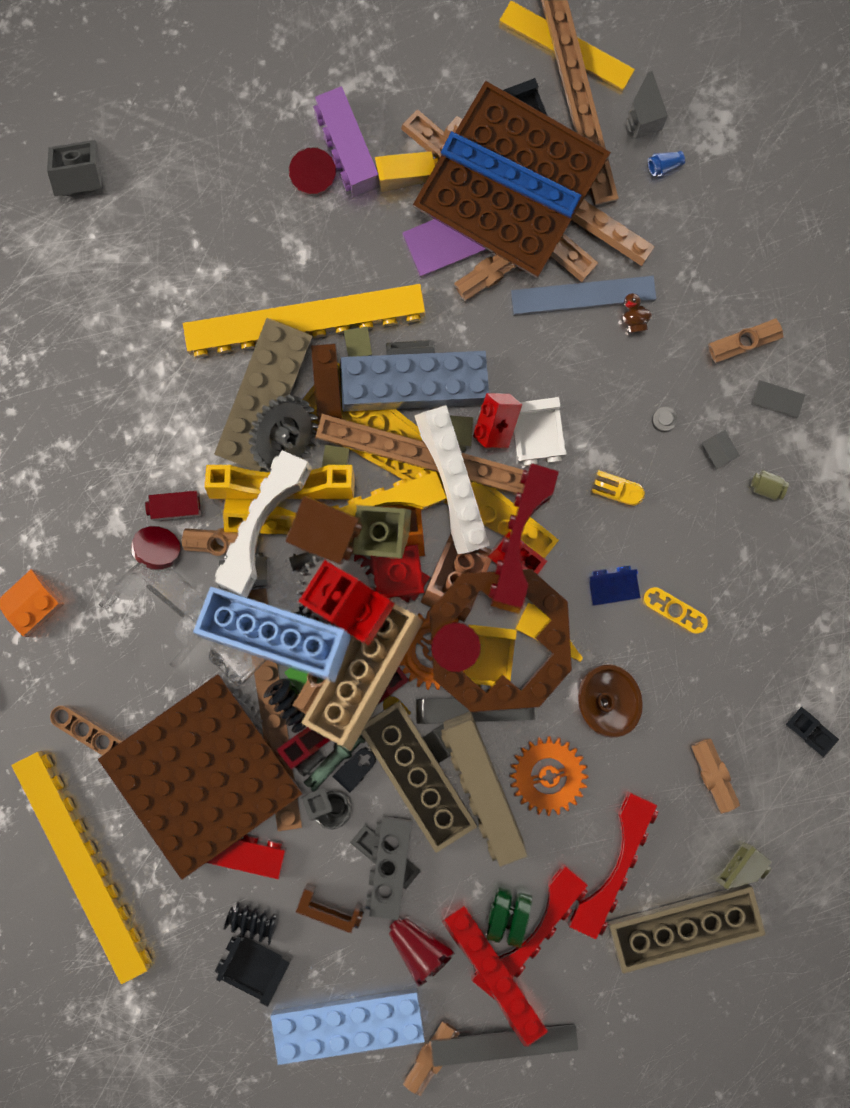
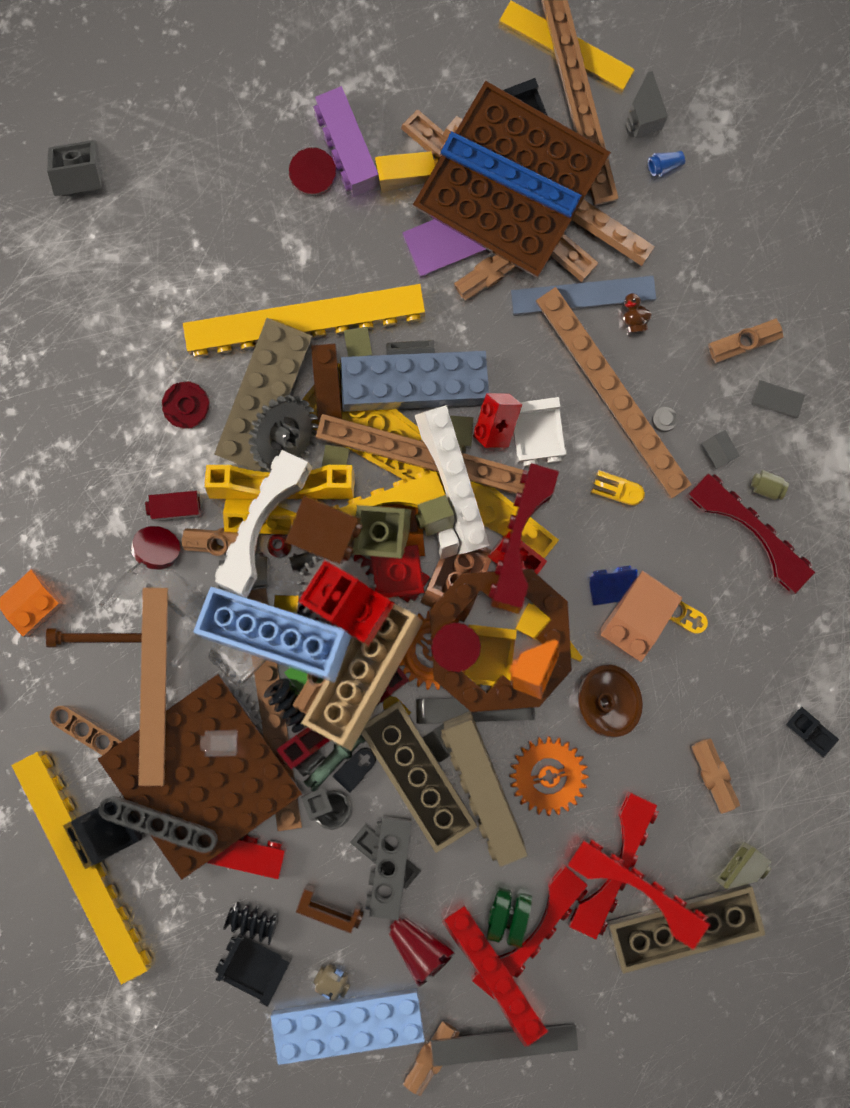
none -> reddish brown piece [46,628,142,648]
none -> black panel [63,796,142,869]
none -> dark grey beam [99,796,218,853]
none -> medium nougat tile [139,588,169,786]
none -> dark red tile [162,381,210,429]
none -> clear brick [201,730,237,756]
none -> red cone [267,534,291,558]
none -> yellow sticker [274,595,299,614]
none -> dark tan head [313,964,350,1001]
none -> olive brick [415,495,454,536]
none -> white slope [436,528,460,559]
none -> orange slope [509,640,559,699]
none -> medium nougat plate [535,287,692,499]
none -> red arch [568,839,710,950]
none -> nougat slope [601,570,682,662]
none -> dark red arch [686,473,815,594]

